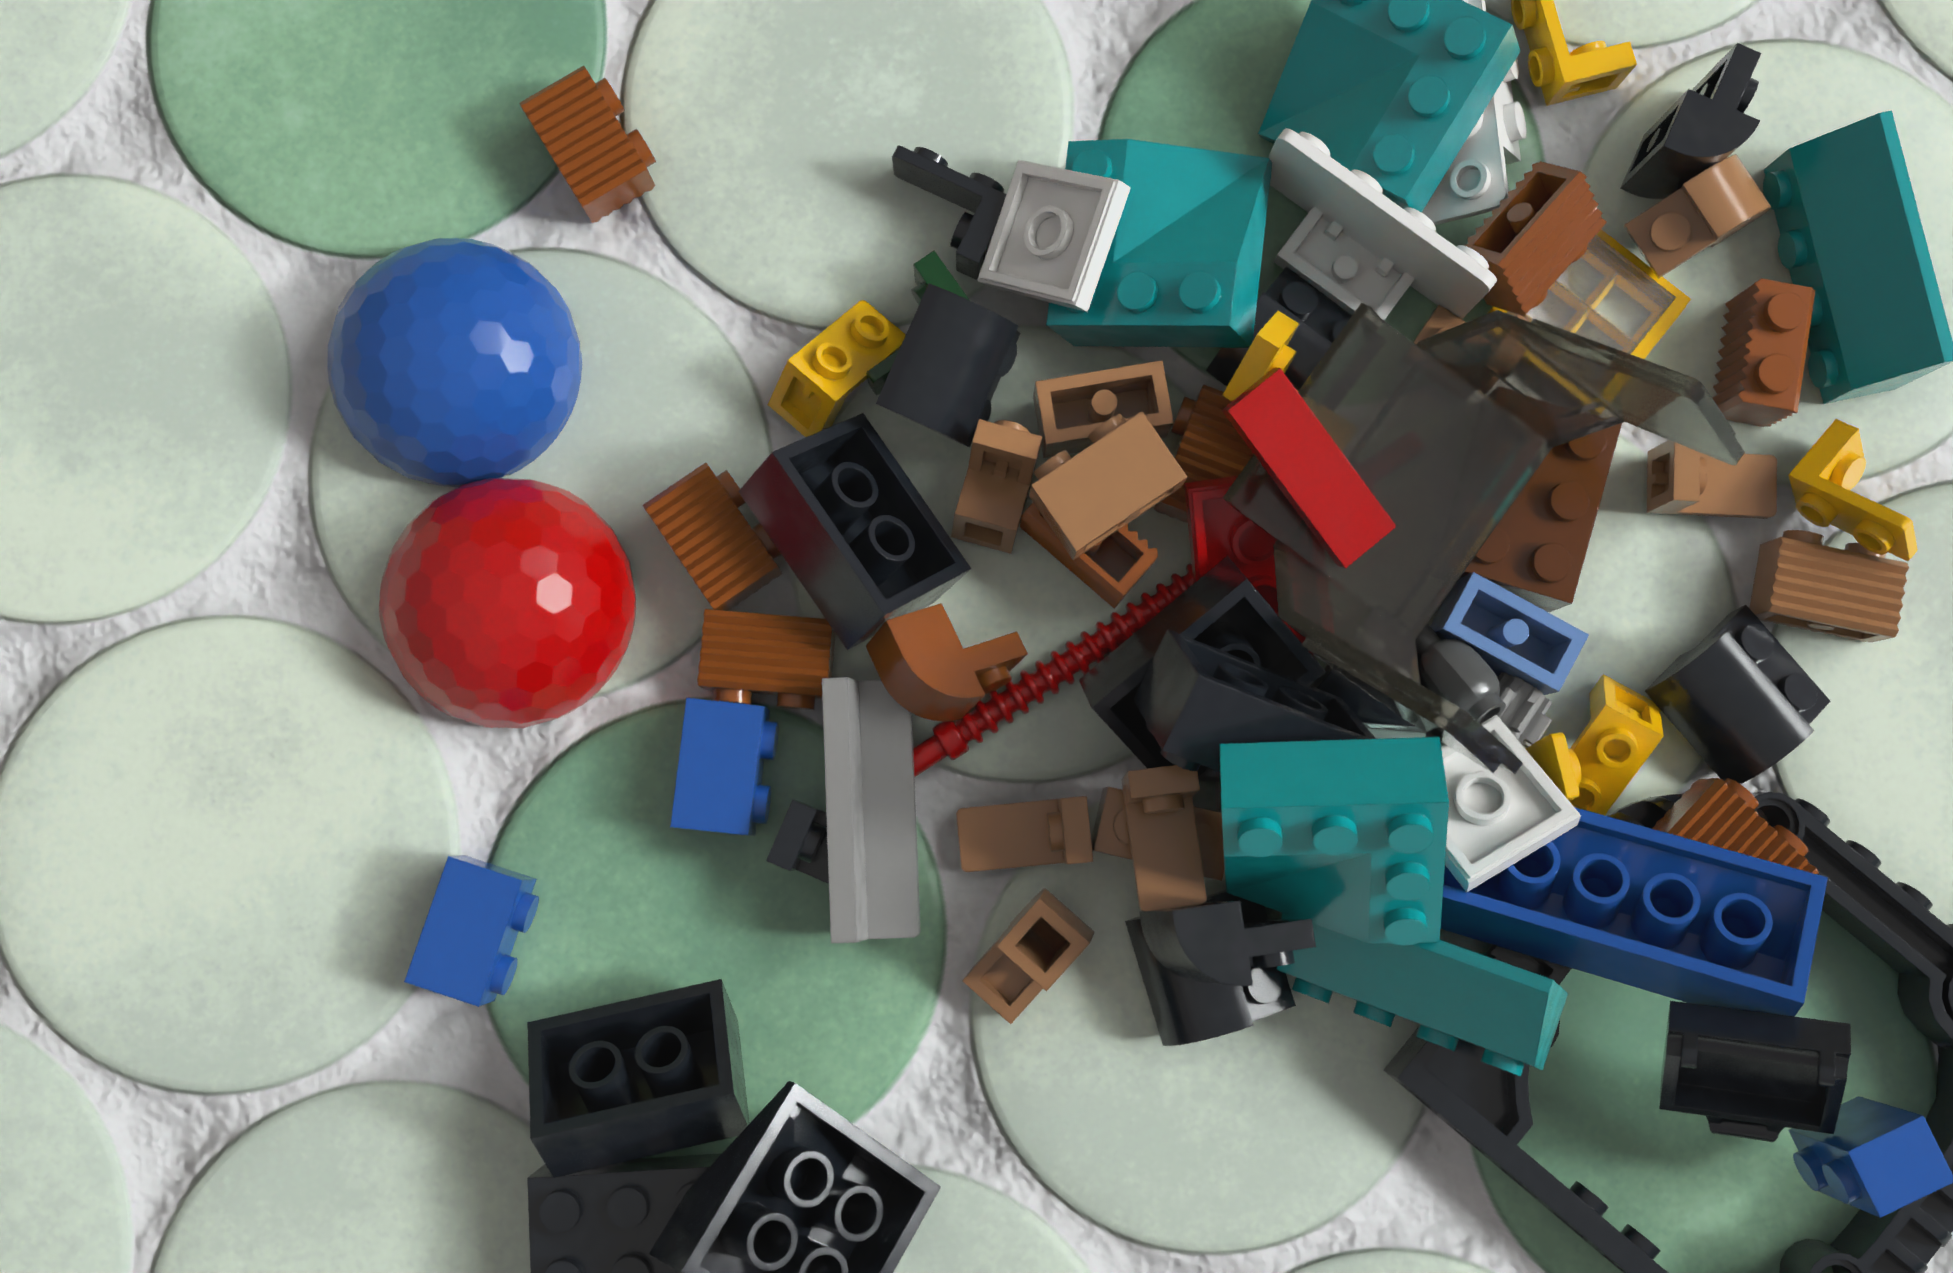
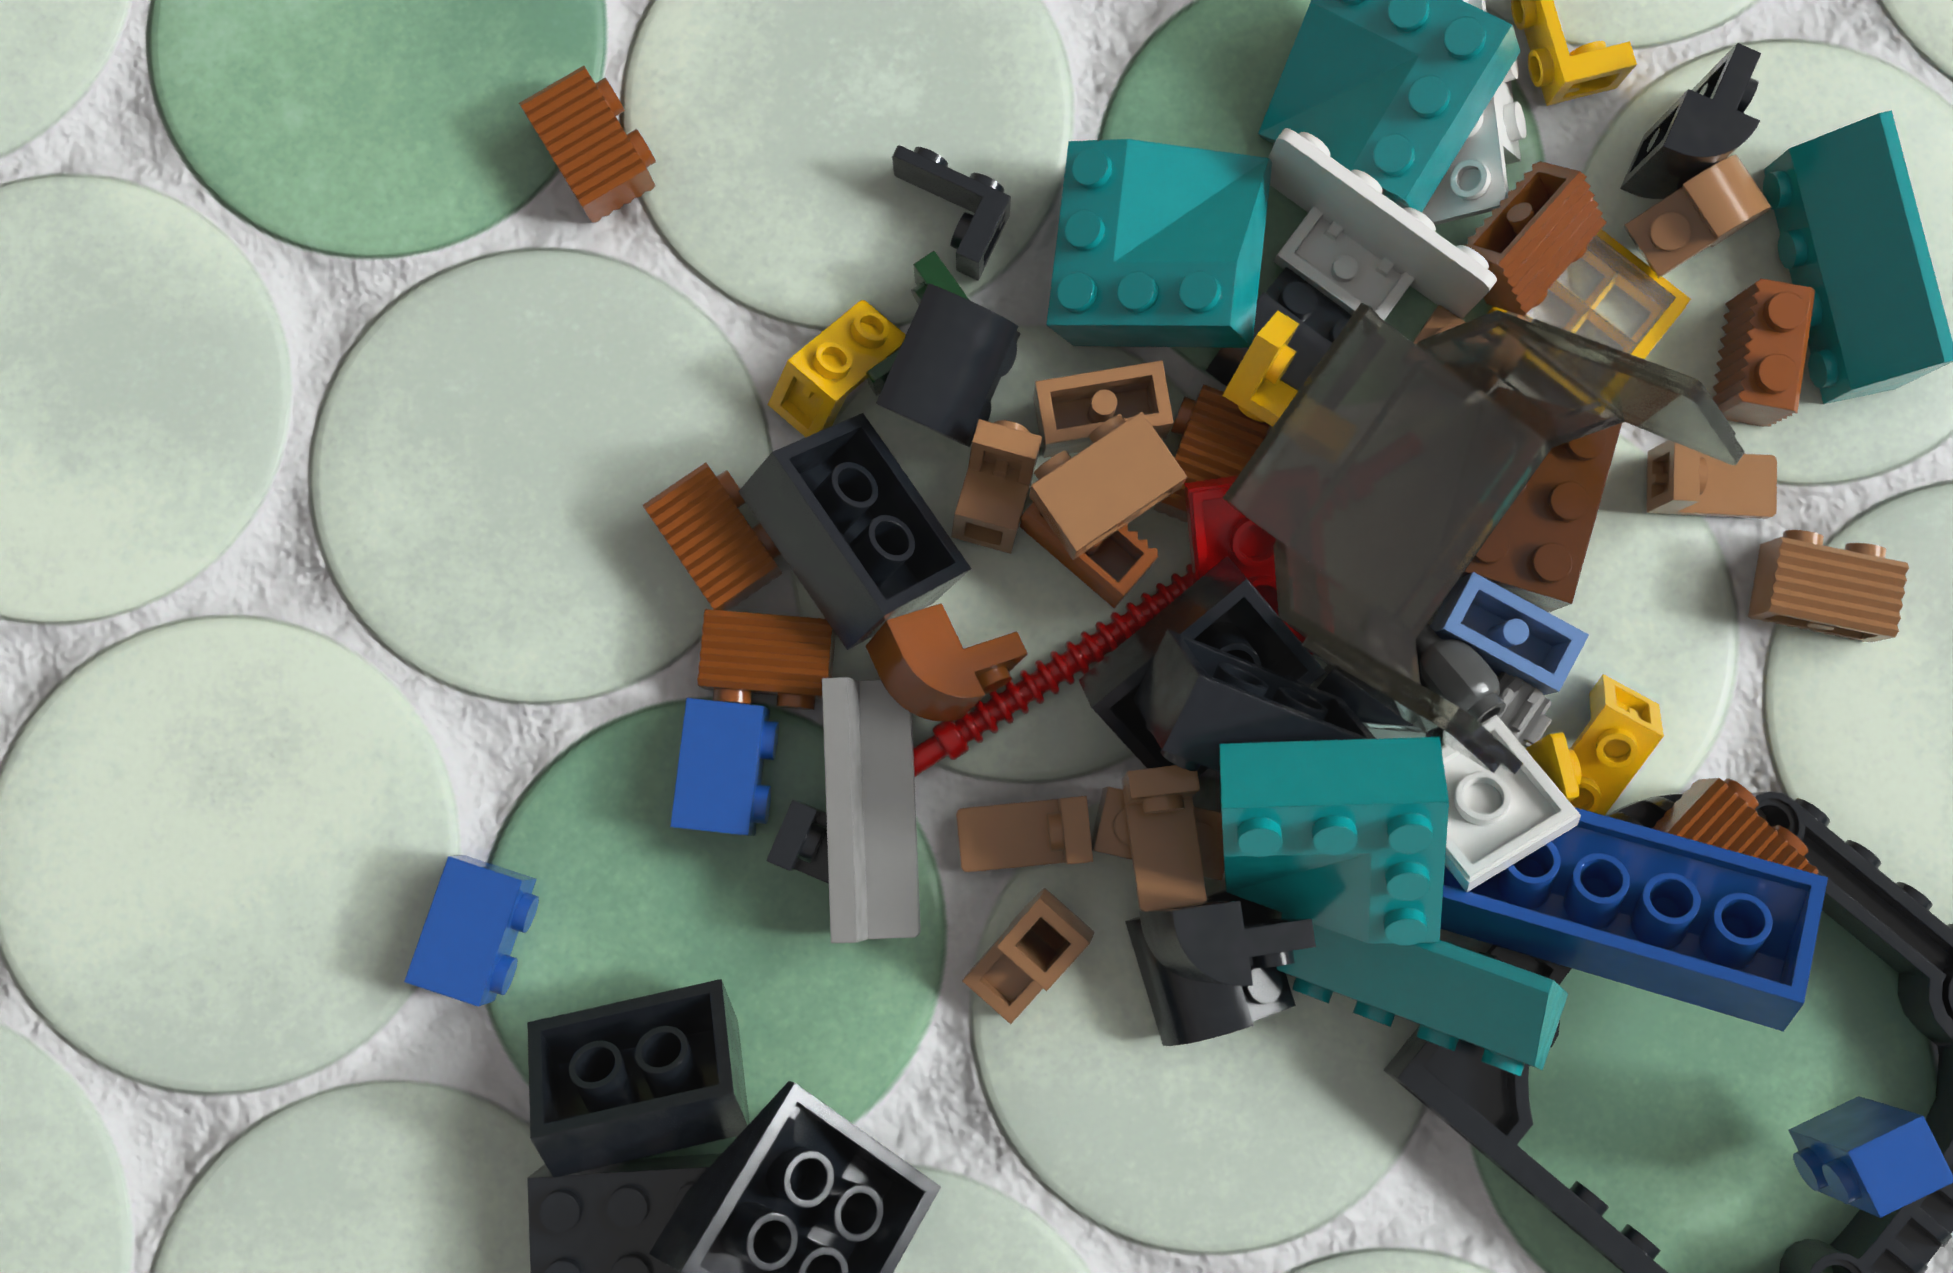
blue piece [327,238,582,487] -> none
red piece [379,478,636,728] -> none
white tile [977,160,1131,312] -> none
red tile [1221,368,1397,569] -> none
black brick [1645,605,1831,784] -> none
black piece [1659,1001,1851,1142] -> none
yellow bracket [1788,419,1918,561] -> none

